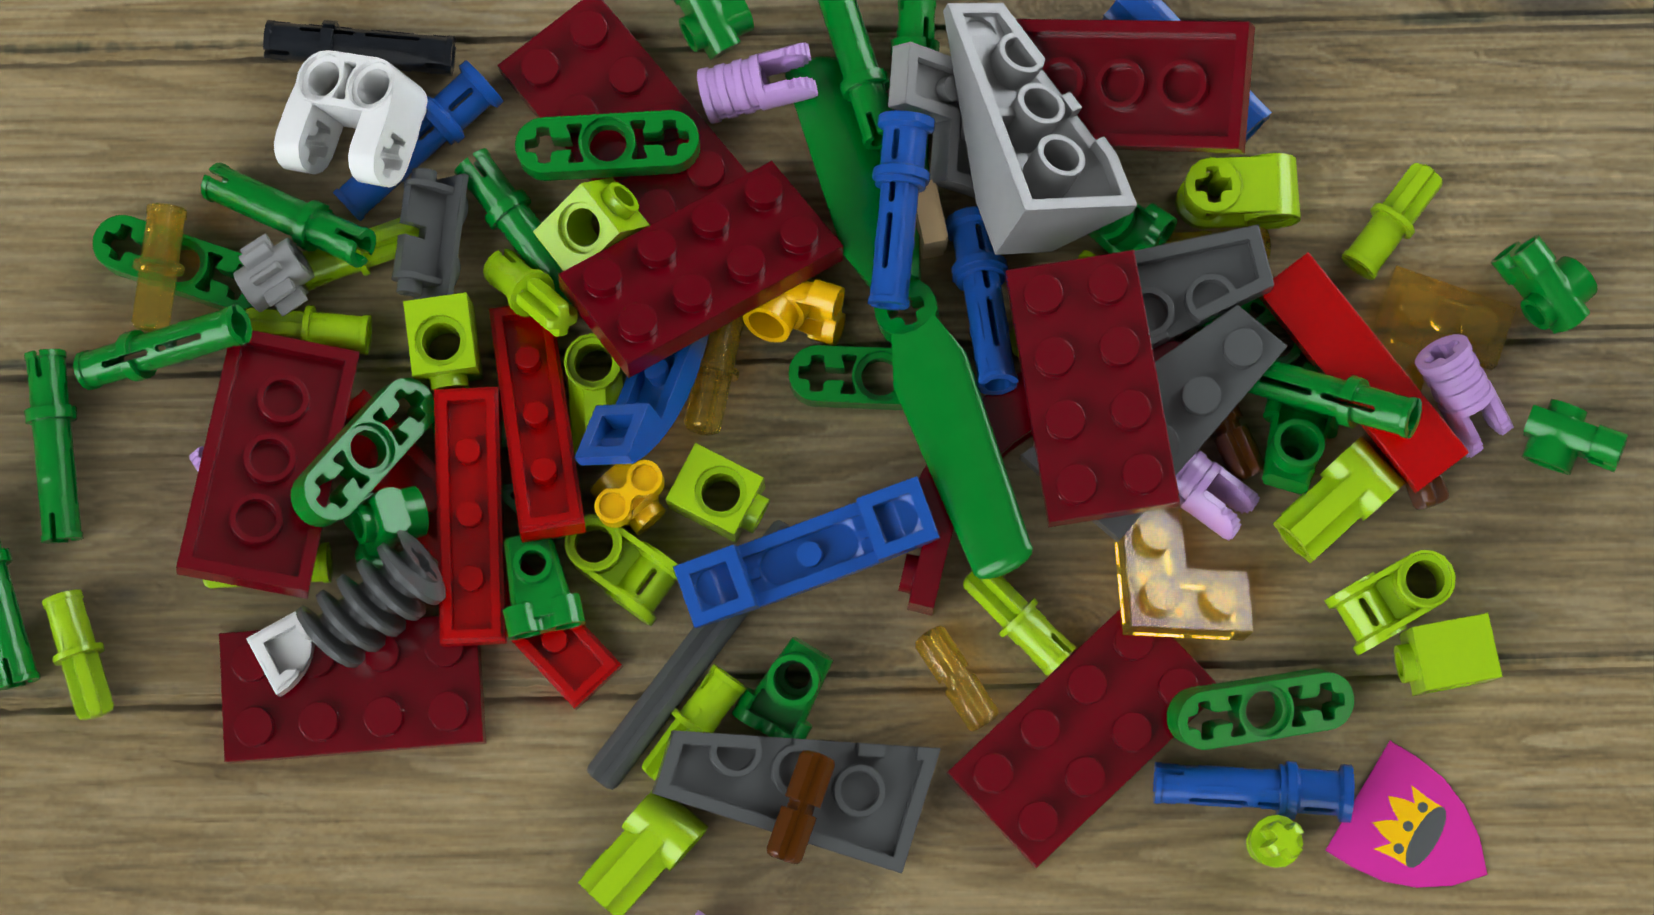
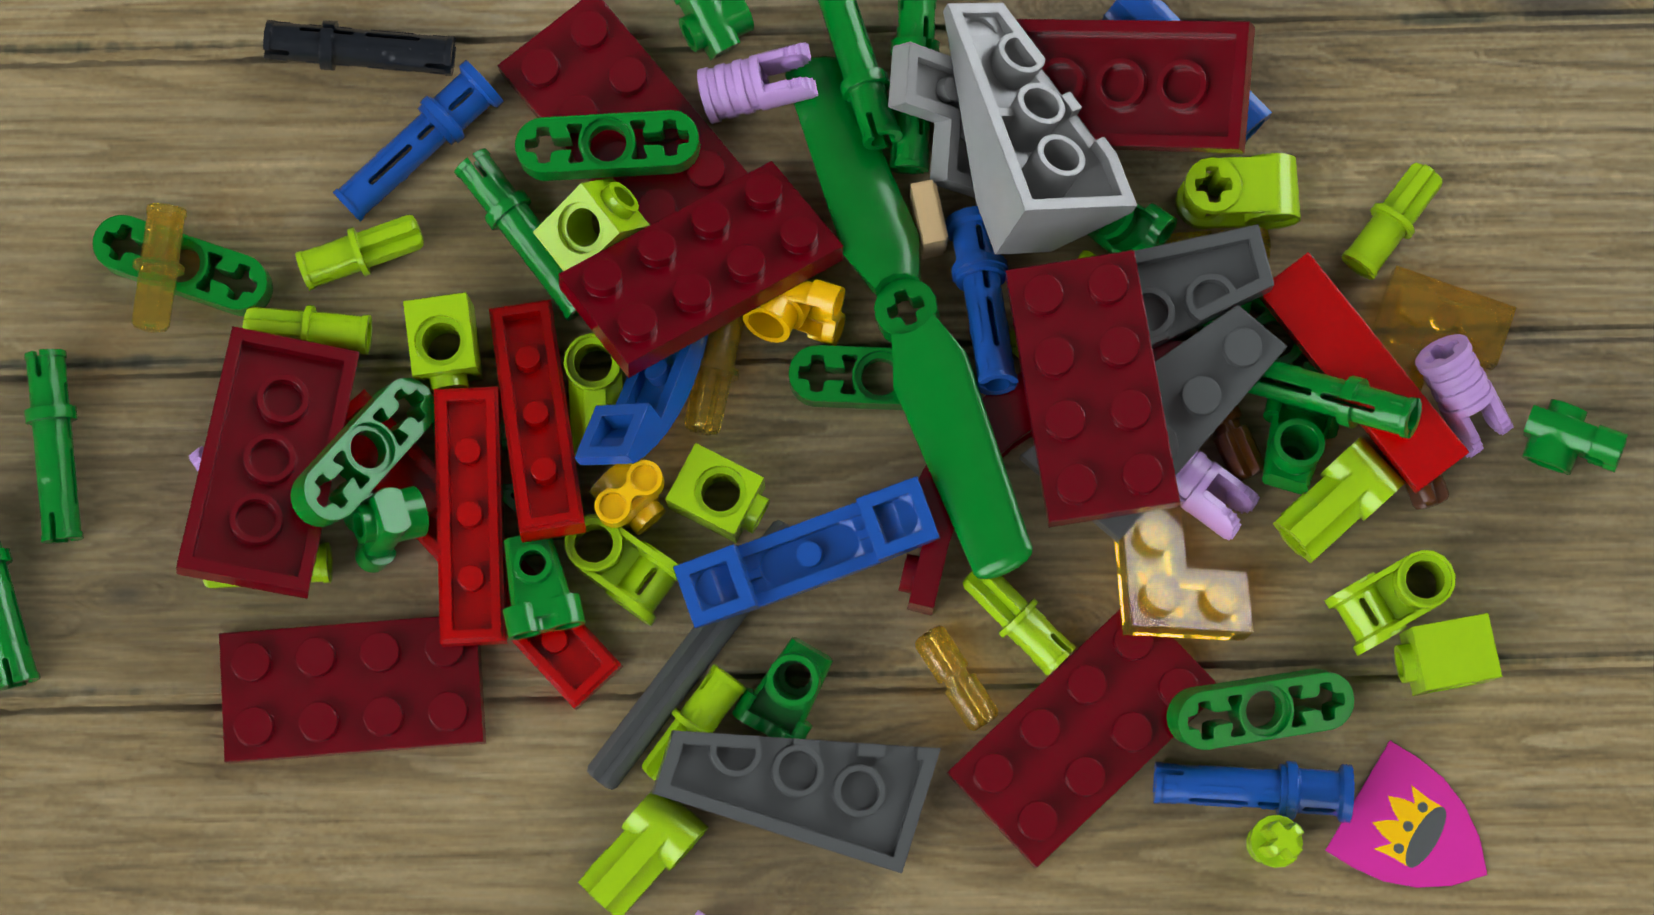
lime axle [42,589,114,720] -> none
green pin [73,304,252,390] -> none
green pin [201,163,376,268] -> none
light grey gear [233,233,315,316] -> none
white tile [246,611,315,697] -> none
white piece [274,50,428,188] -> none
dark grey piece [296,530,446,668] -> none
dark grey hinge [391,168,469,300] -> none
lime axle [483,249,578,337] -> none
reddish brown piece [767,750,835,864] -> none
blue pin [867,110,935,310] -> none
green plate [1491,235,1598,334] -> none

